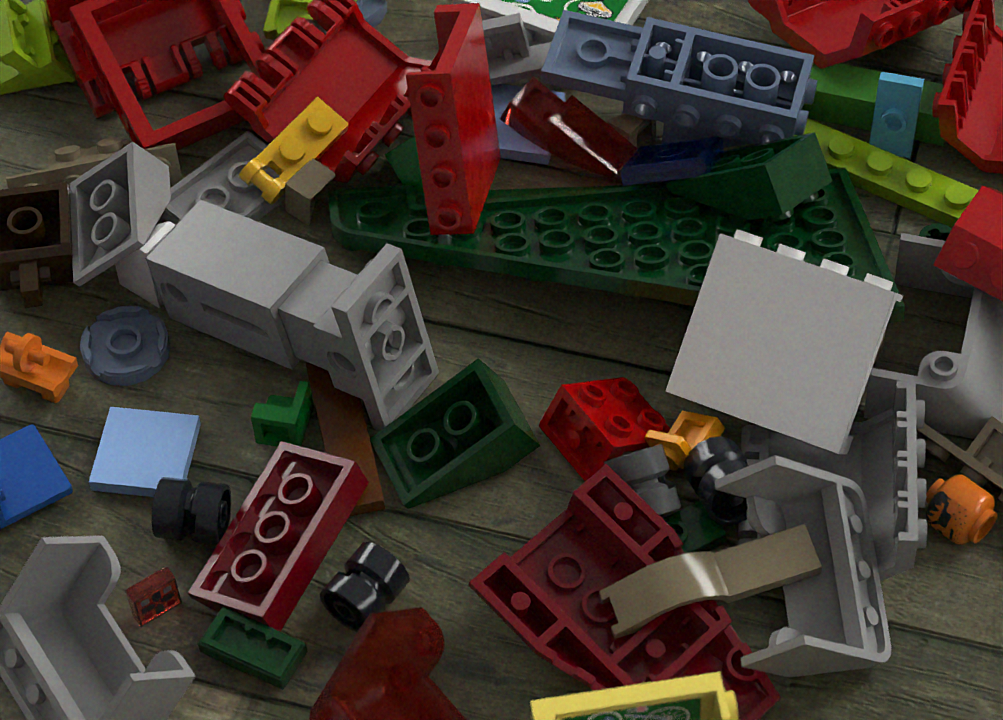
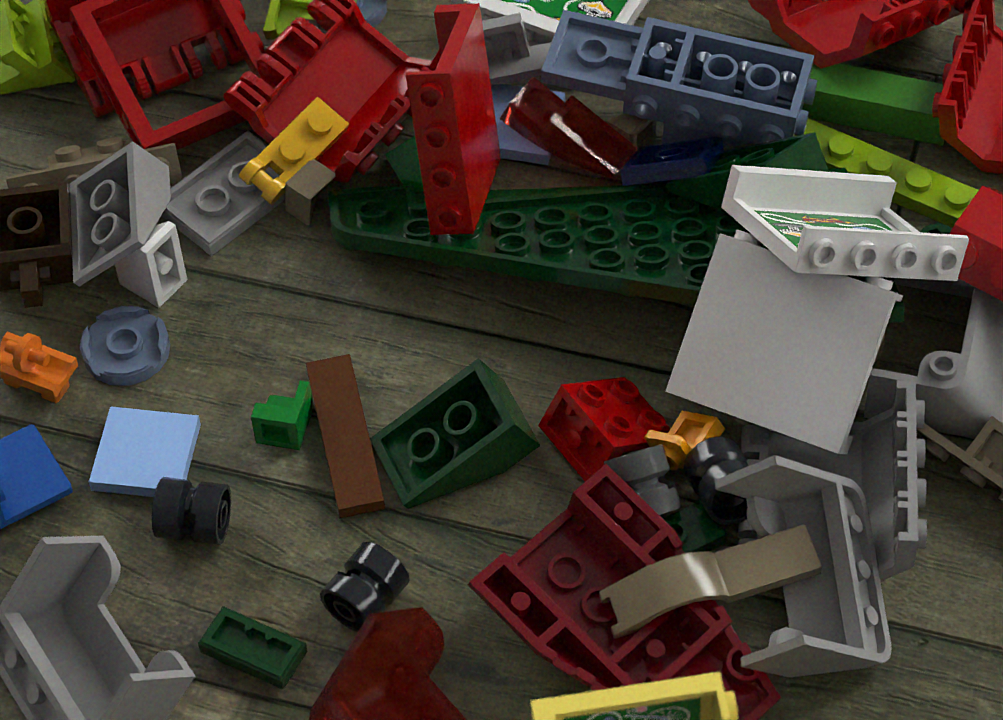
clear red tile [125,567,182,627] -> none
light grey brick [145,199,439,431] -> none
dark red slope [188,441,369,632] -> none
medium azure plate [869,71,924,158] -> none
orange head [926,474,998,545] -> none
none -> white panel [721,165,969,281]

